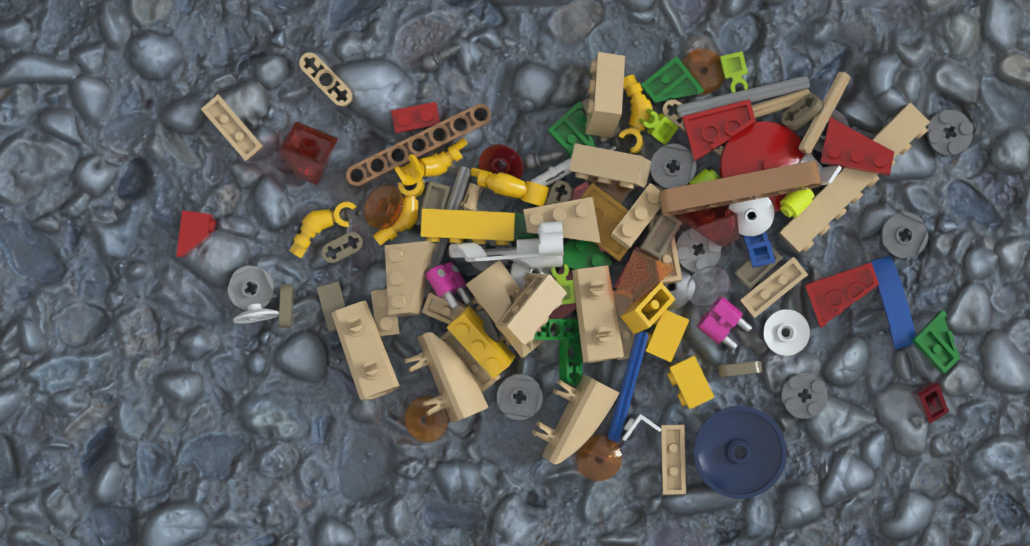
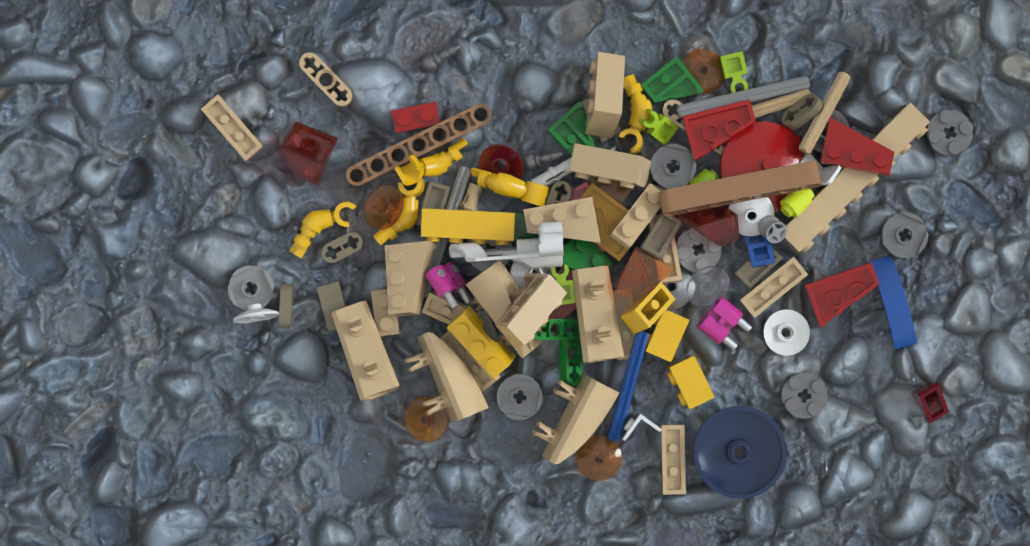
red slope [176,210,216,258] -> none
dark tan beam [718,361,762,377] -> none
green wing [911,310,960,374] -> none
none -> light grey wheel [758,215,787,243]

